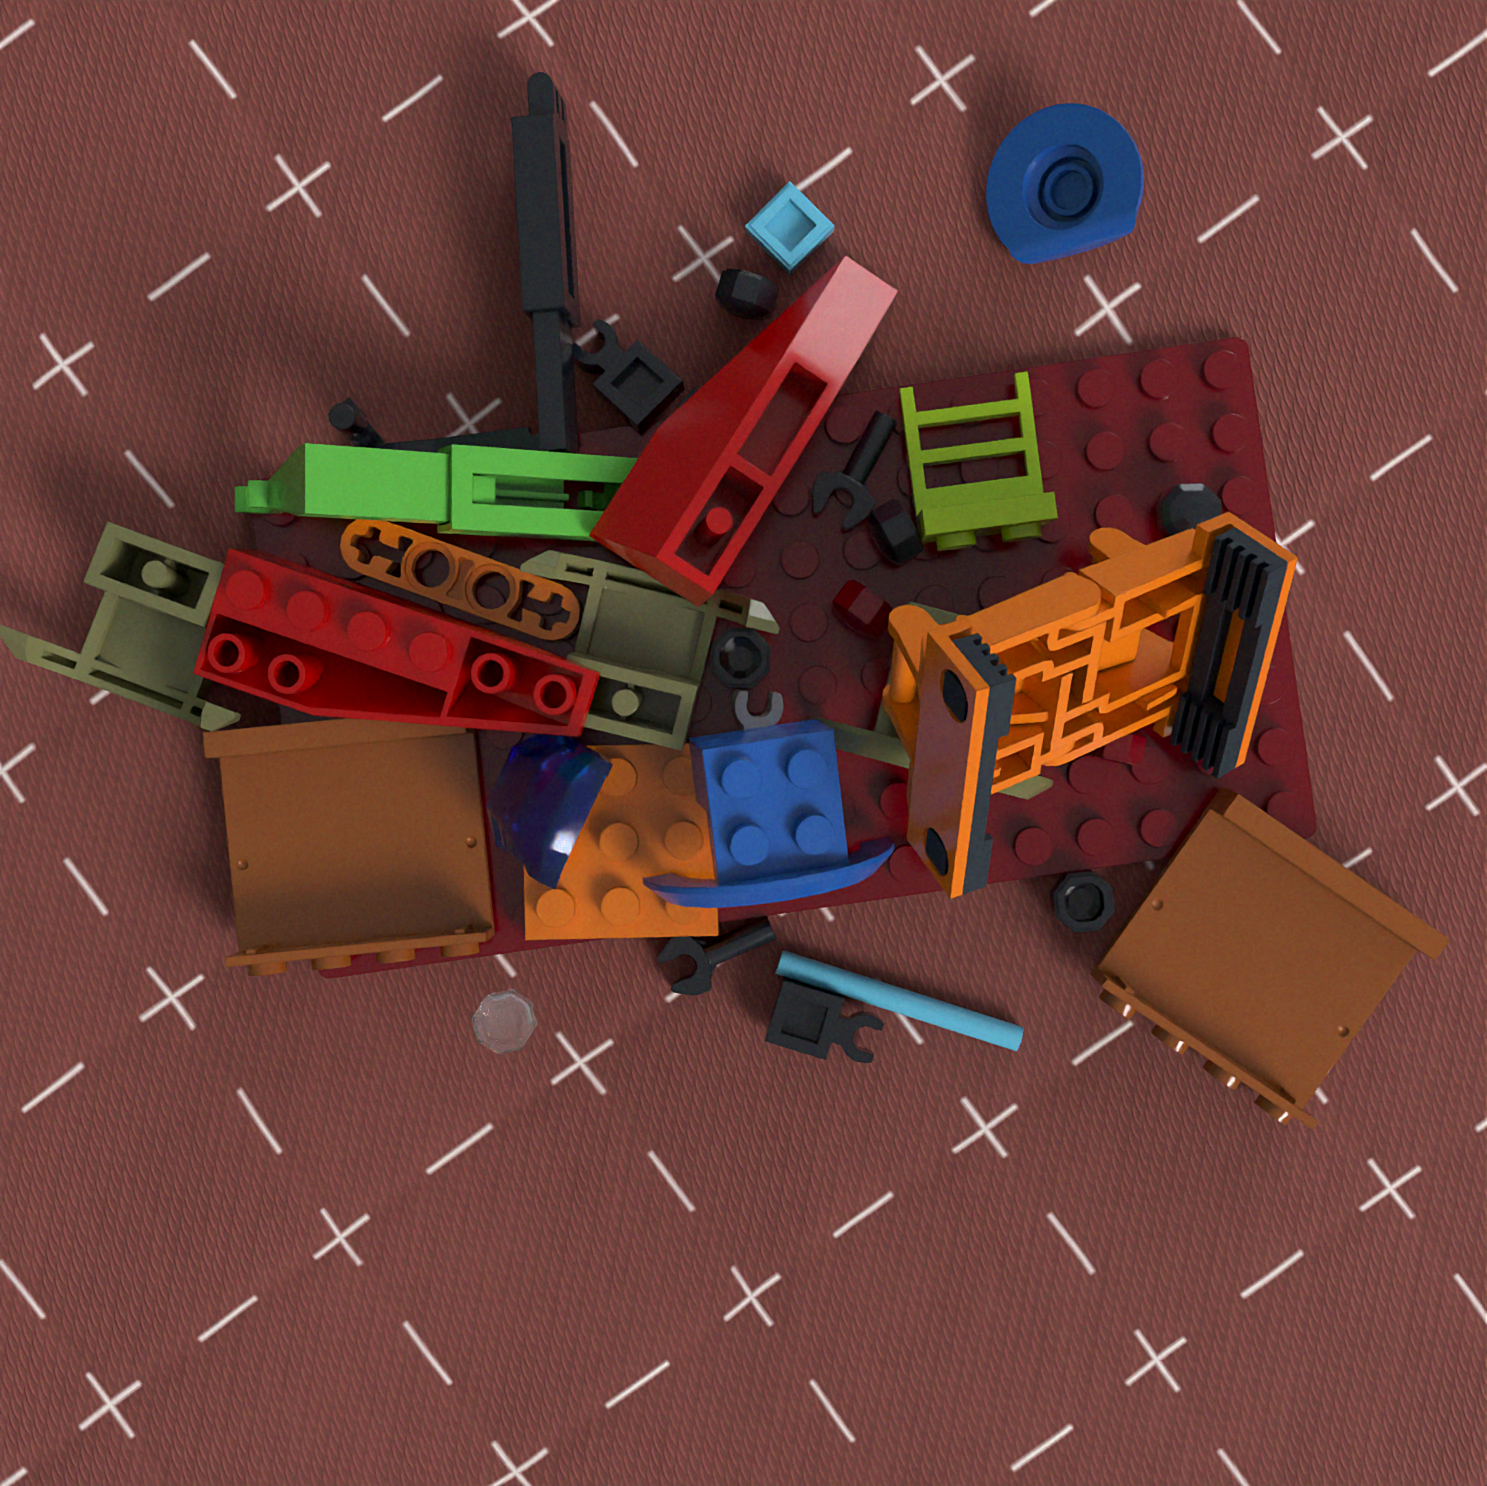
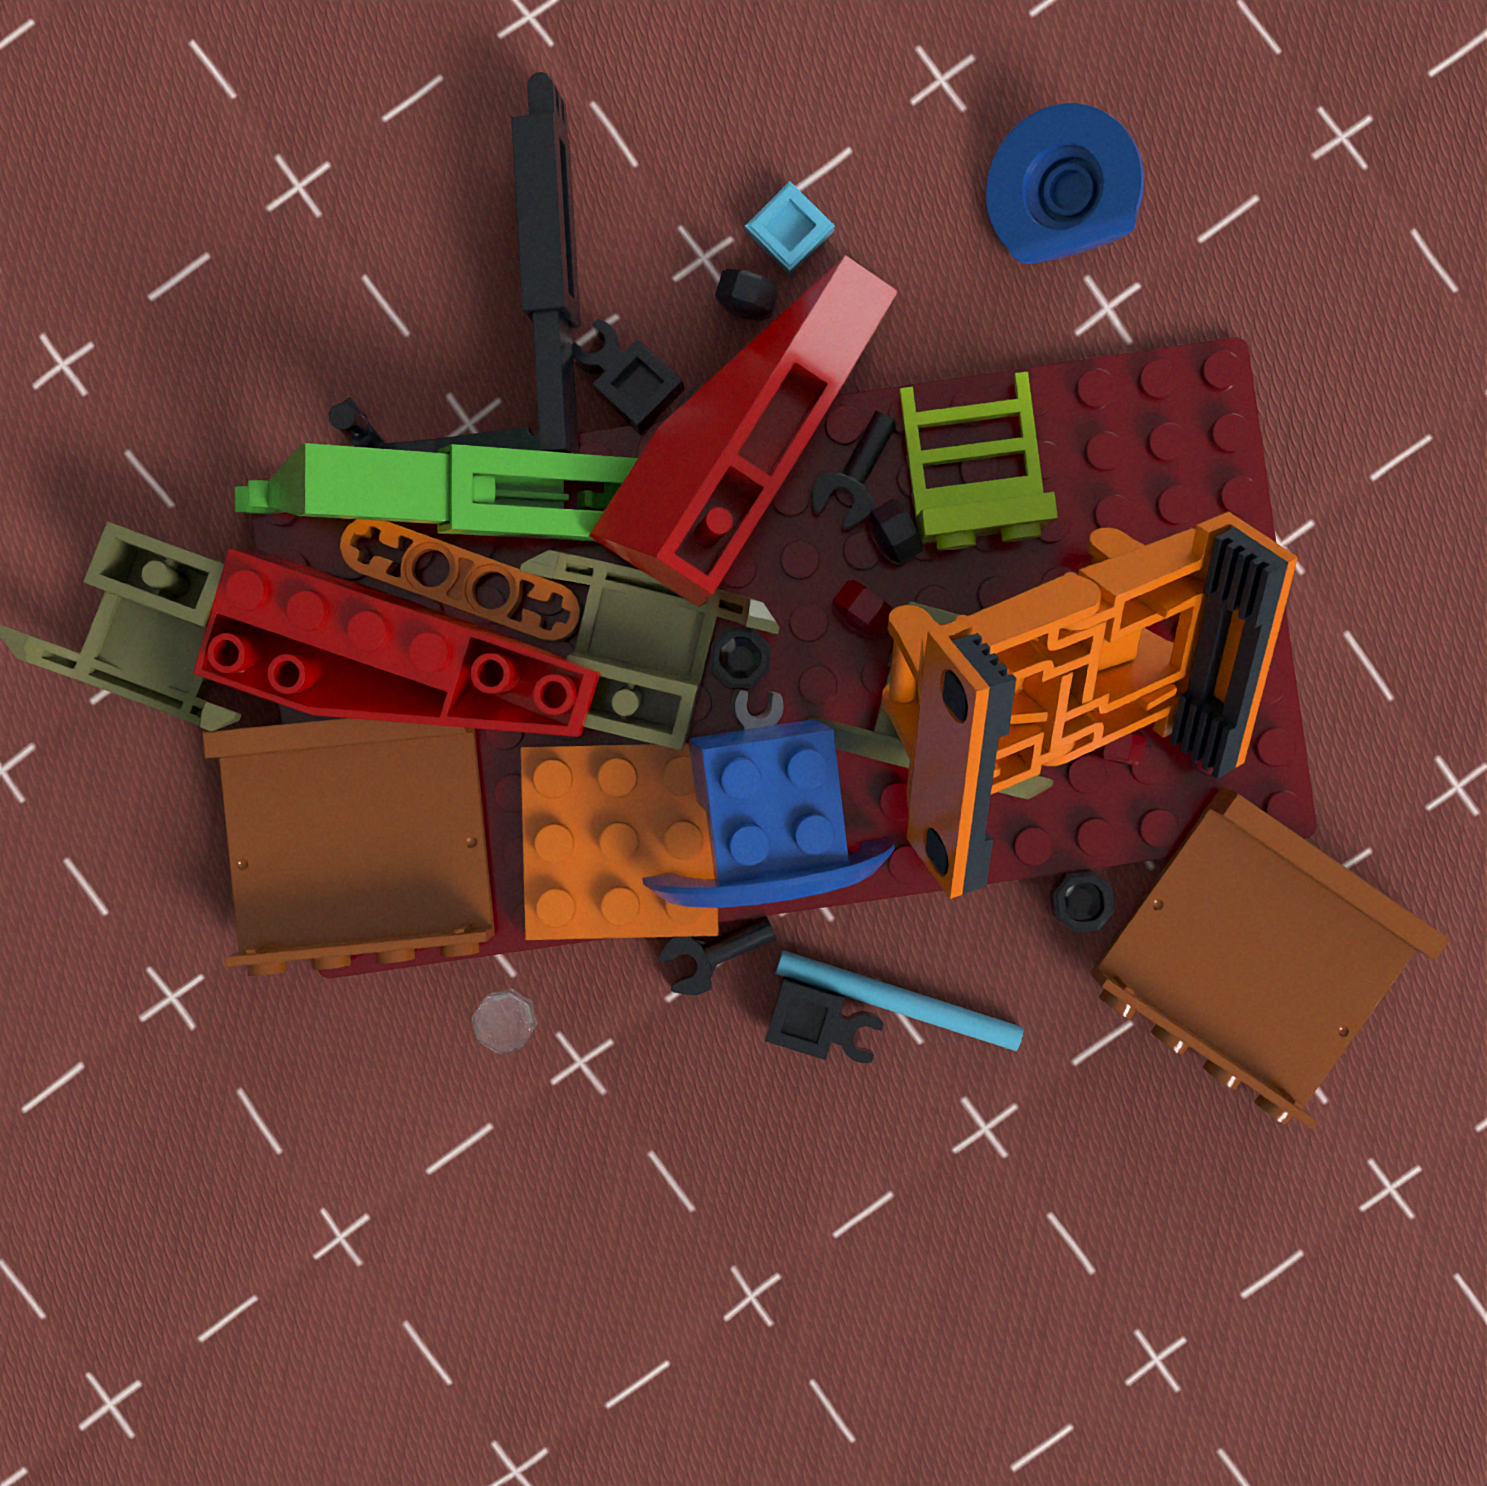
clear blue slope [486,734,613,889] -> none
black tile [1156,483,1222,538] -> none

